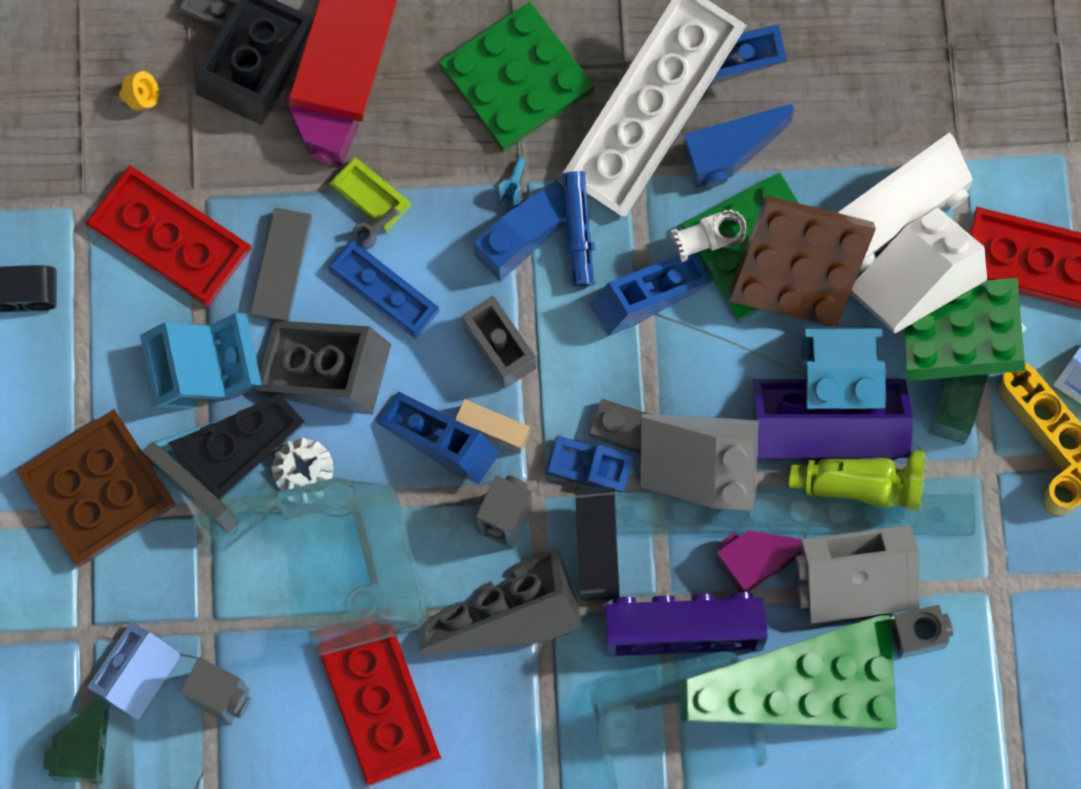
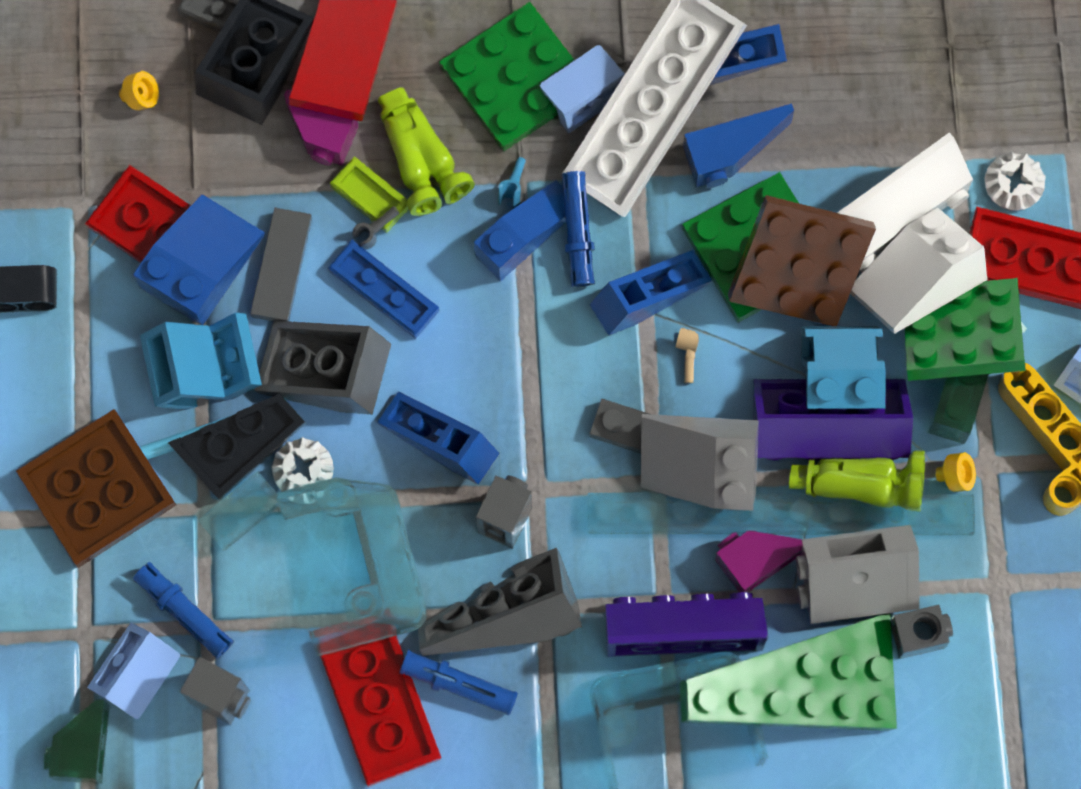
dark grey tile [142,442,238,534] -> none
tan piece [455,399,531,453] -> none
dark grey brick [461,295,536,389] -> none
blue slope [545,435,634,493] -> none
black beam [575,488,620,601] -> none
white connector [670,210,747,262] -> none
none -> blue slope [133,194,265,325]
none -> blue pin [133,562,234,659]
none -> lime piece [377,87,475,216]
none -> blue pin [399,650,518,716]
none -> light blue panel [540,45,625,133]
none -> tan hand [675,328,699,383]
none -> yellow tile [935,452,976,492]
none -> white gear [985,151,1046,211]

